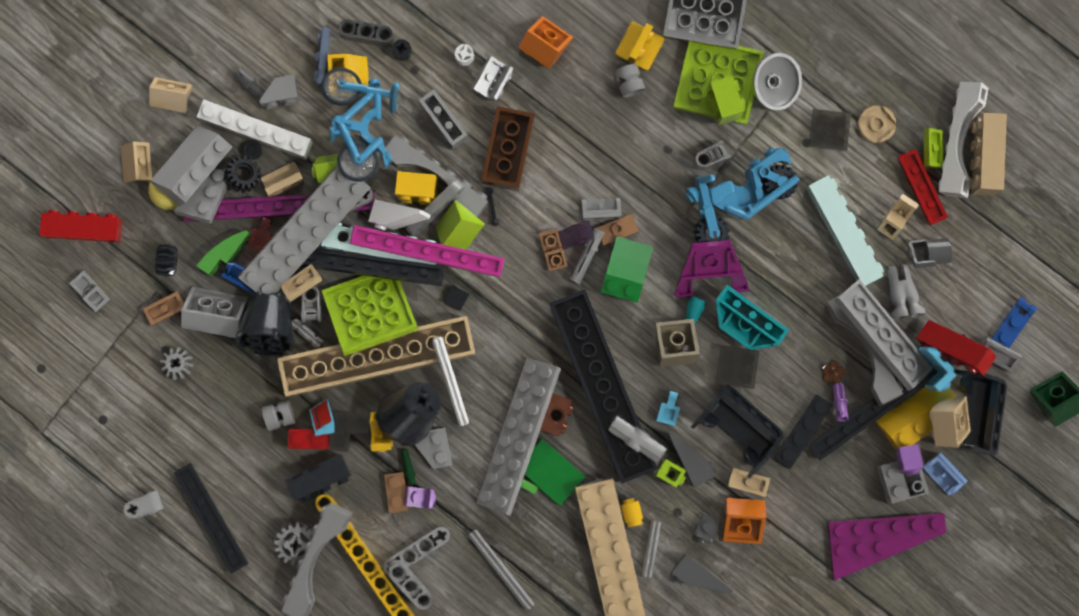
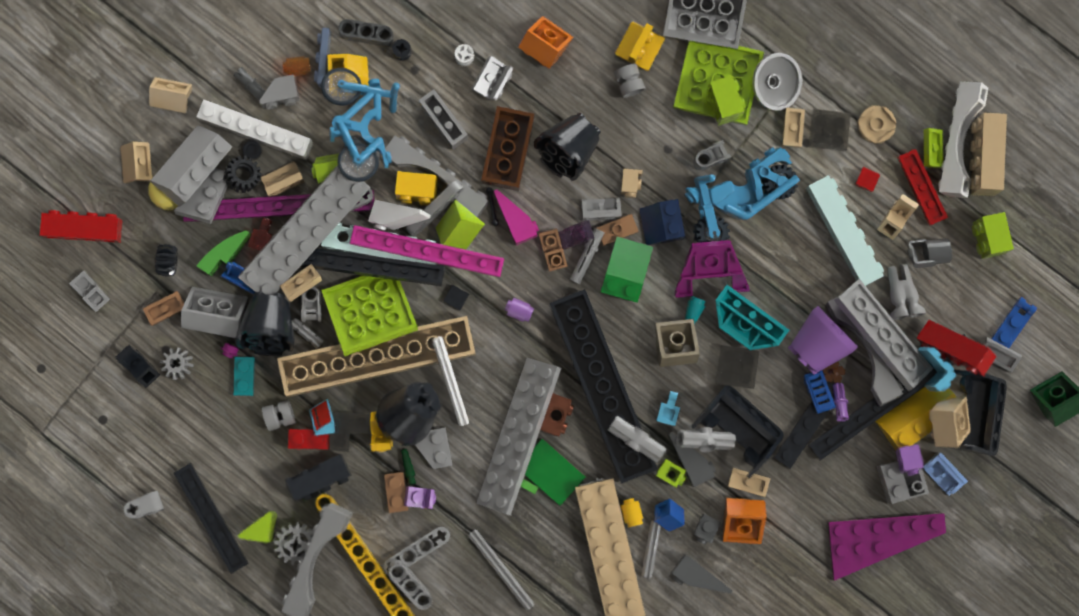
none -> black brick [115,345,160,388]
none -> magenta plate [221,342,239,359]
none -> teal plate [234,357,255,396]
none -> lime slope [238,511,277,543]
none -> clear orange brick [283,56,311,76]
none -> dark pink slope [494,190,539,246]
none -> medium lavender brick [505,298,534,322]
none -> black cone [534,113,601,181]
none -> tan brick [621,169,643,198]
none -> dark blue slope [639,199,685,246]
none -> blue panel [655,499,684,531]
none -> light grey piece [676,427,736,453]
none -> tan plate [782,108,805,148]
none -> medium lavender cone [788,306,858,375]
none -> blue slope [804,370,836,414]
none -> red tile [855,167,881,192]
none -> lime brick [972,212,1014,259]

